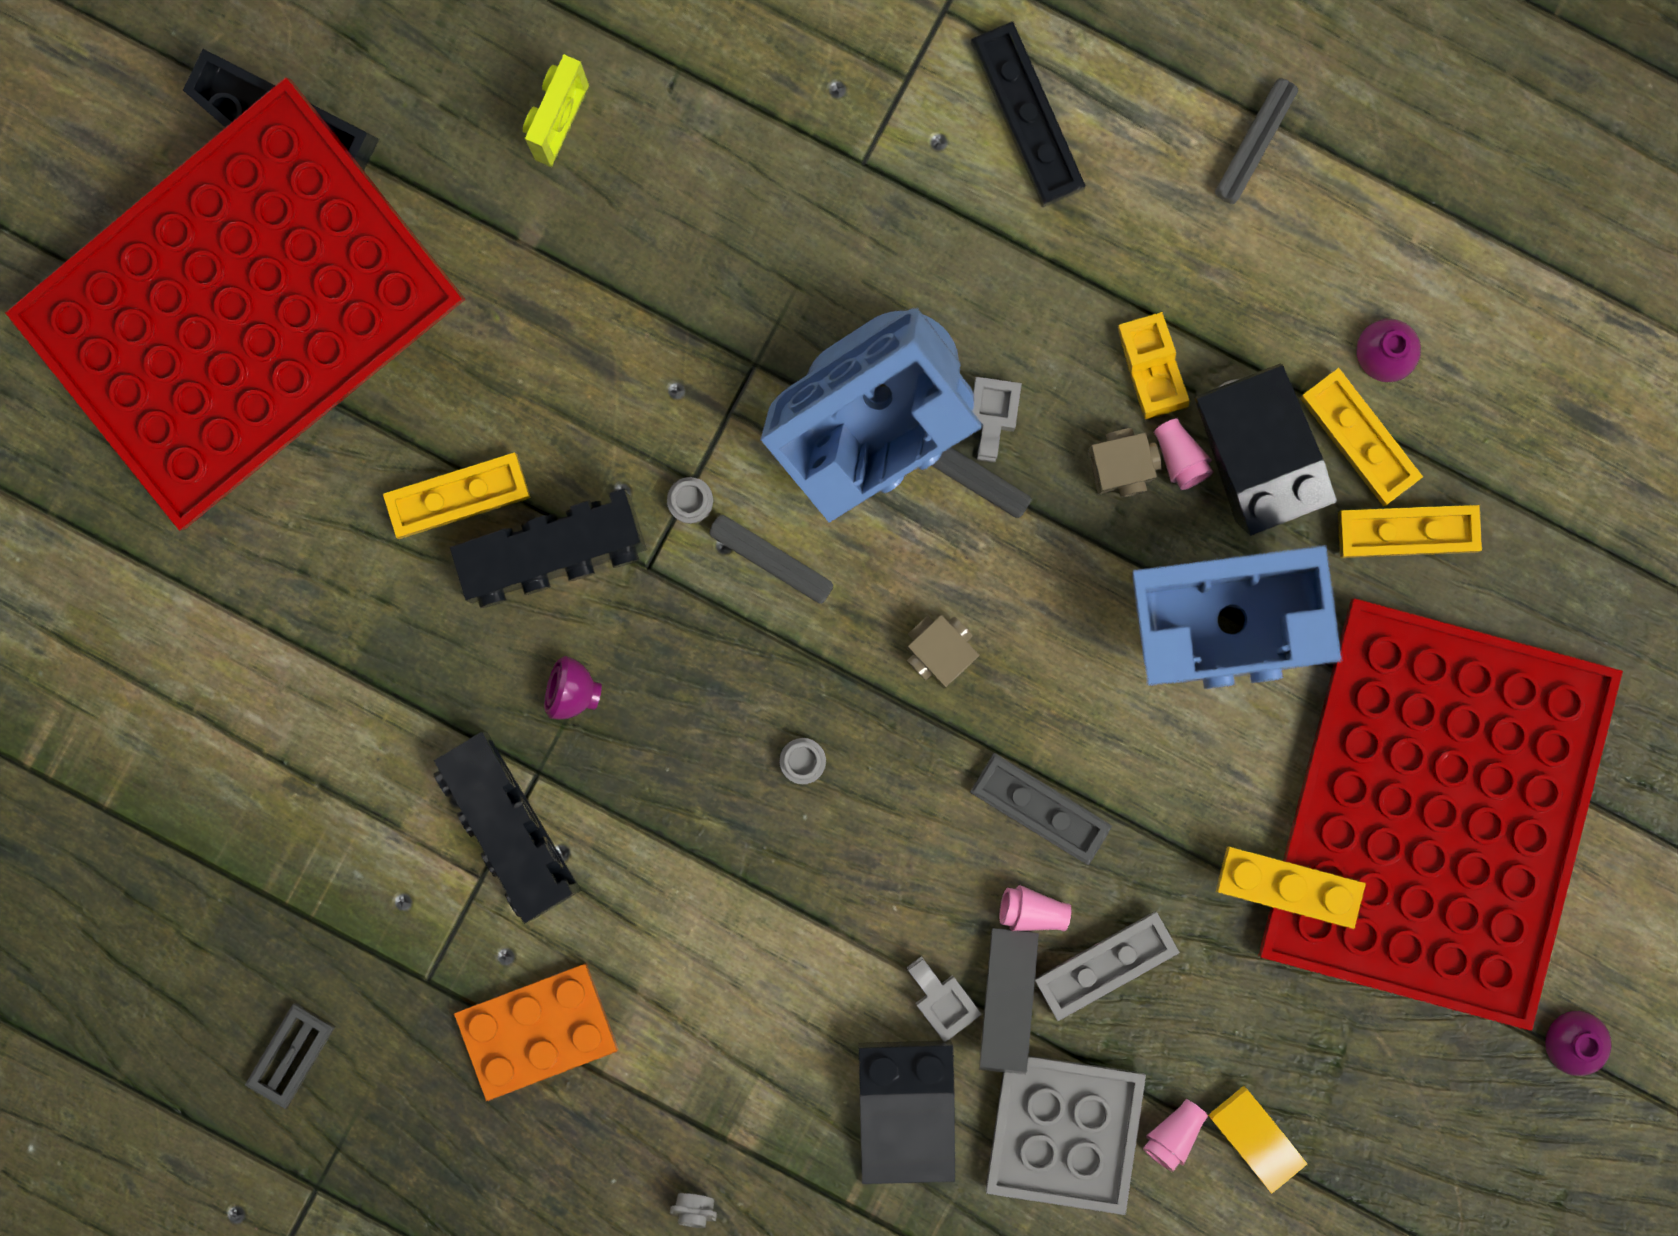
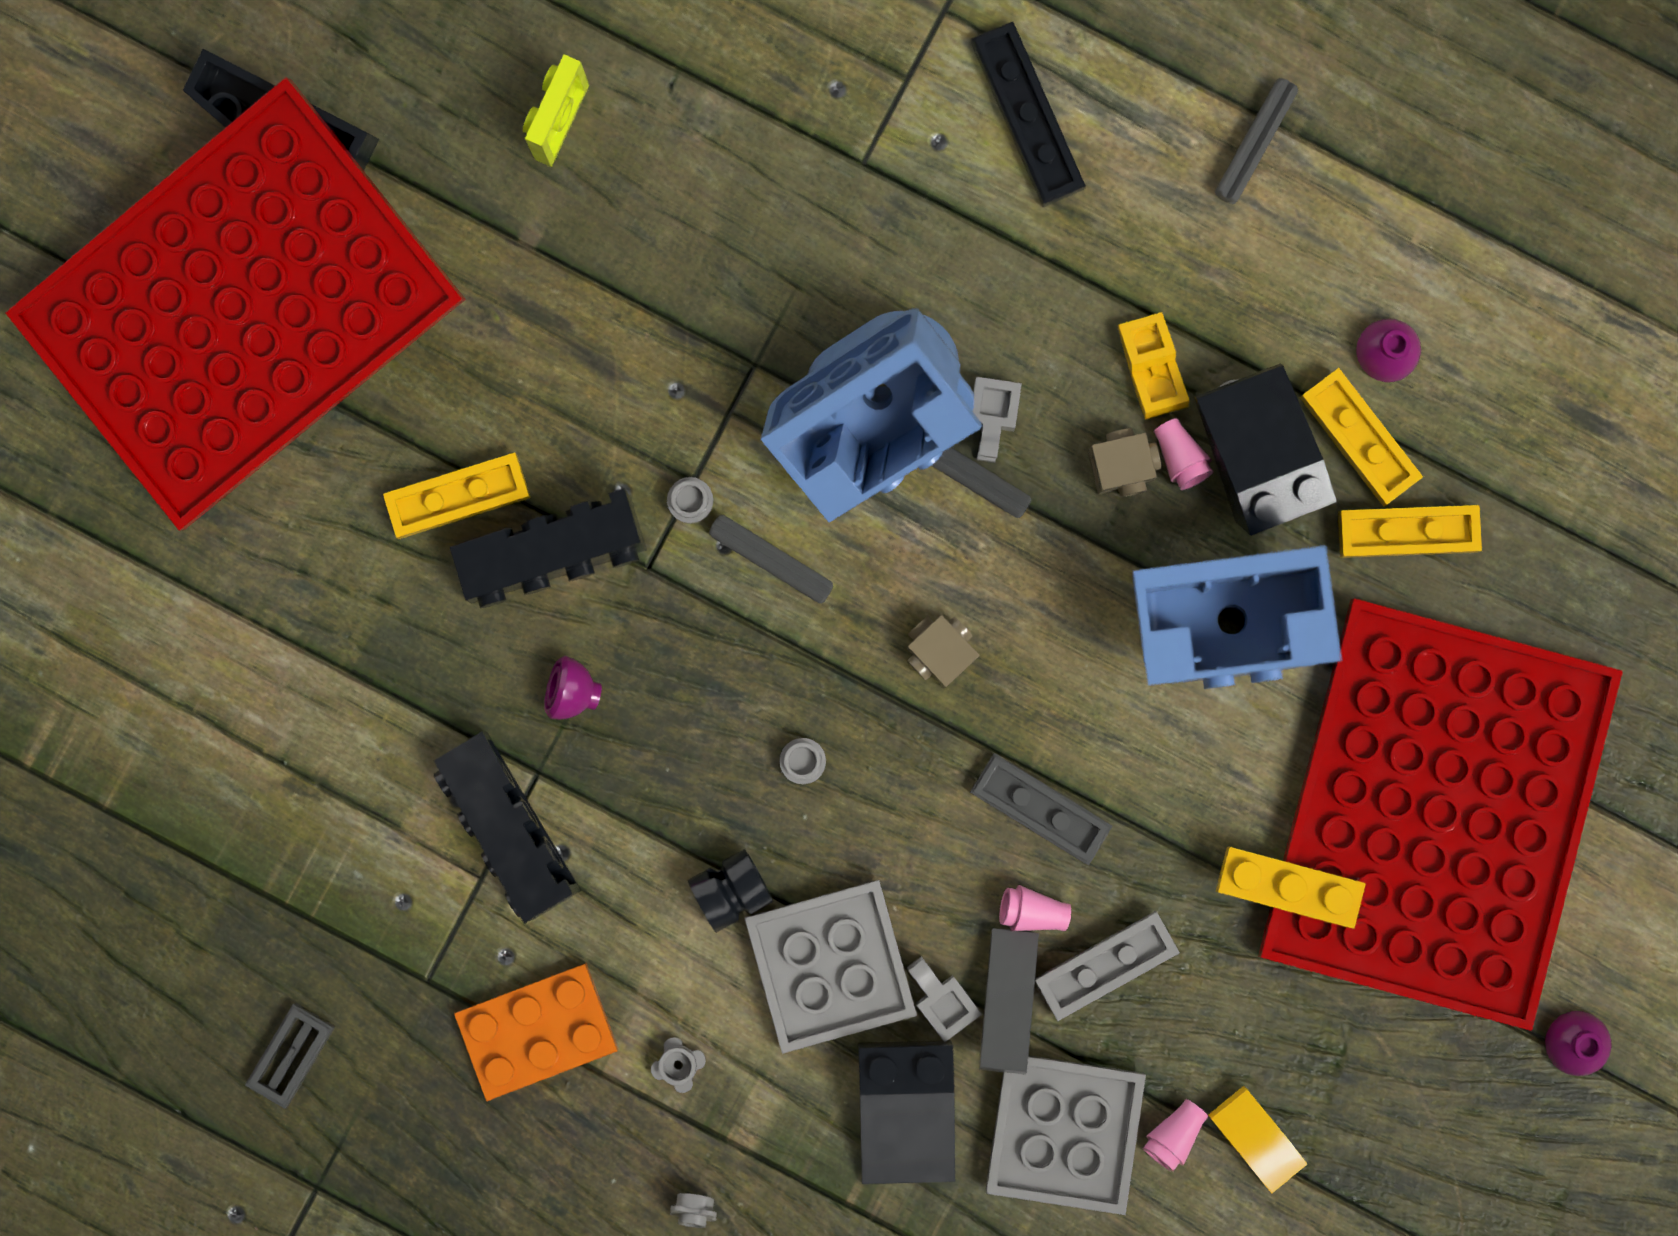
none -> light grey plate [651,1037,706,1093]
none -> black wheel [688,849,774,933]
none -> light grey plate [745,880,917,1054]

